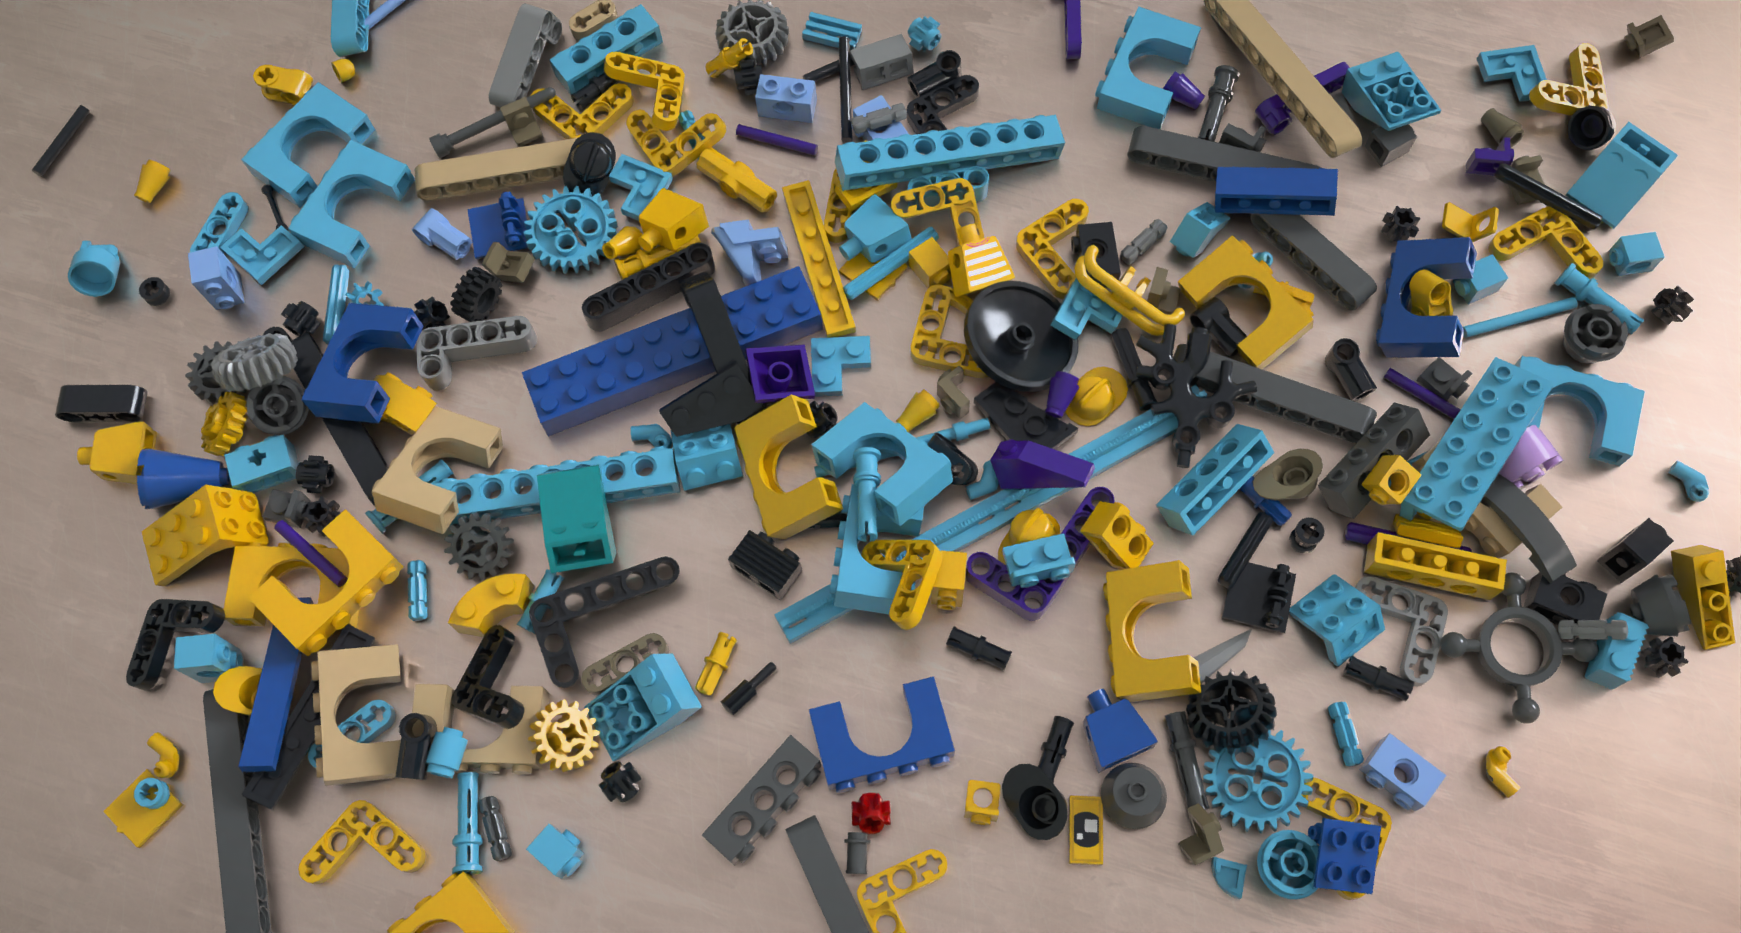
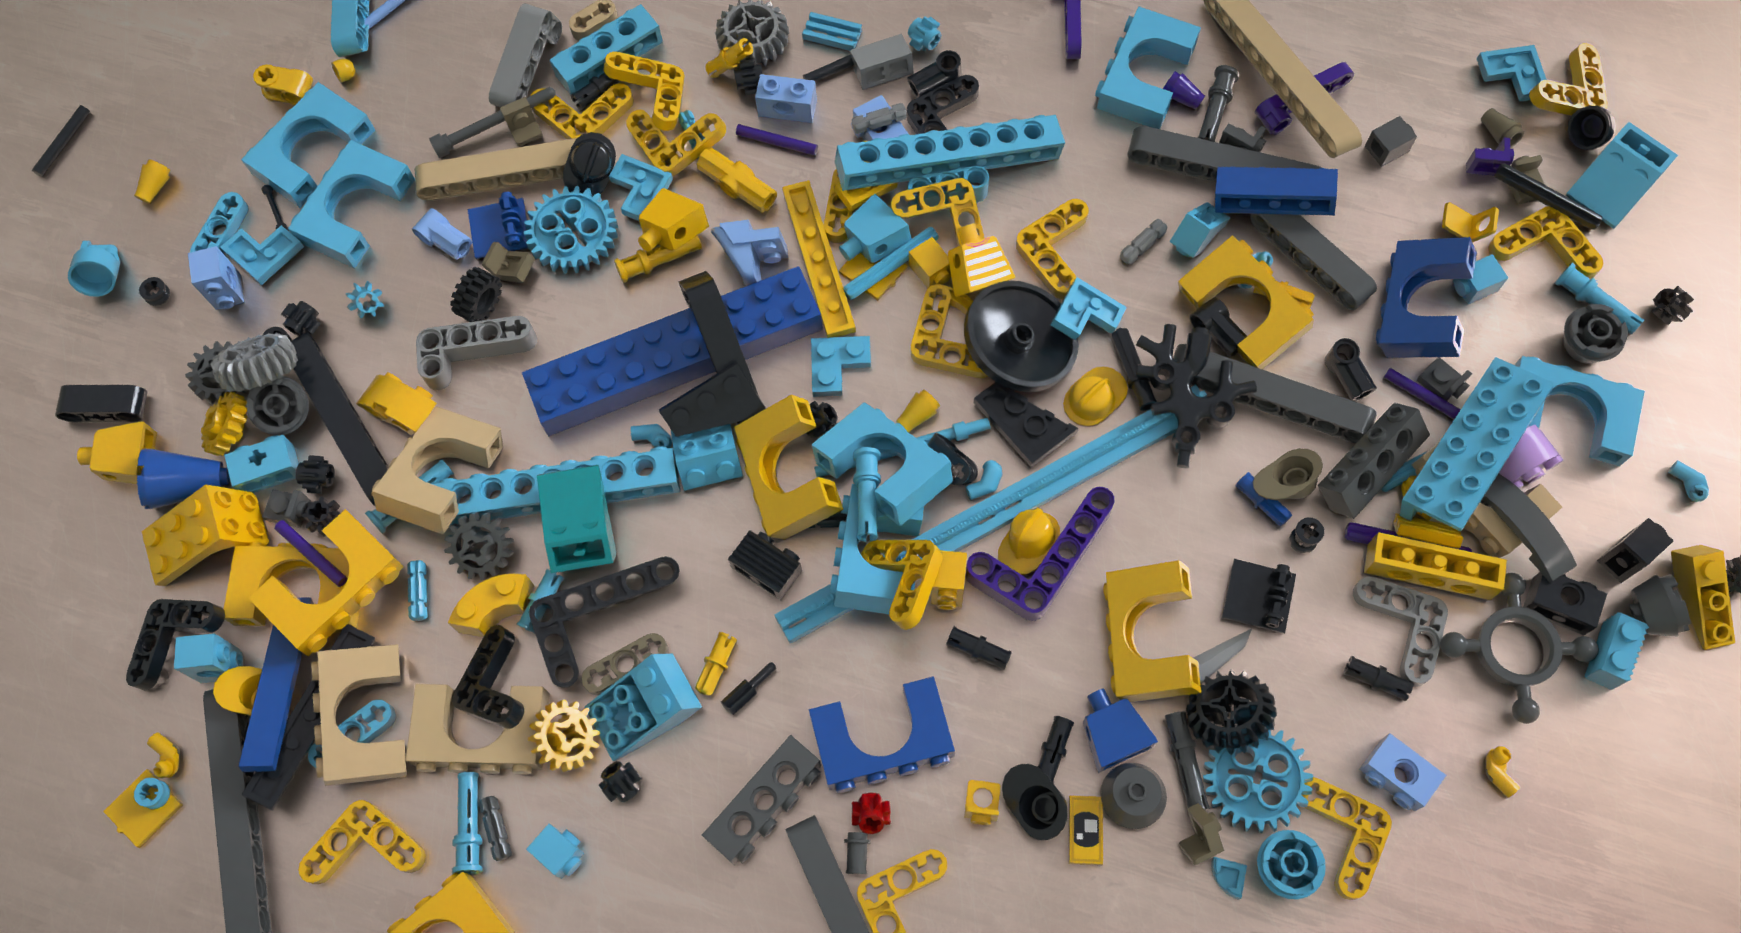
blue arch [301,303,424,424] -> none
medium azure axle [323,265,350,345] -> none
black piece [395,713,437,780] -> none
black gear [414,297,450,330] -> none
medium azure brick [426,727,468,779] -> none
black beam [582,243,715,332] -> none
yellow cone [602,226,642,259] -> none
dark purple slope [745,344,815,403] -> none
black bar [839,36,853,142] -> none
dark tan bracket [937,366,970,419] -> none
dark purple slope [990,440,1095,489] -> none
medium azure bracket [1002,533,1076,588] -> none
dark purple cone [1045,371,1080,418] -> none
black brick [1071,222,1121,288] -> none
yellow piece [1074,245,1185,336] -> none
yellow brick [1080,501,1154,570] -> none
dark tan bracket [1147,267,1181,315] -> none
medium azure brick [1156,424,1274,535] -> none
black axle [1218,512,1273,589] -> none
medium azure bracket [1289,574,1385,667] -> none
blue hinge [1308,818,1381,894] -> none
medium azure axle [1328,702,1364,766] -> none
medium azure slope [1342,52,1441,131] -> none
yellow brick [1361,455,1421,505] -> none
black gear [1381,206,1420,242] -> none
yellow piece [1409,269,1453,316] -> none
medium azure bar [1463,297,1578,338] -> none
light grey axle [1558,620,1628,640] -> none
medium azure brick [1609,232,1665,276] -> none
dark tan bracket [1624,15,1674,58] -> none
black gear [1641,637,1689,678] -> none

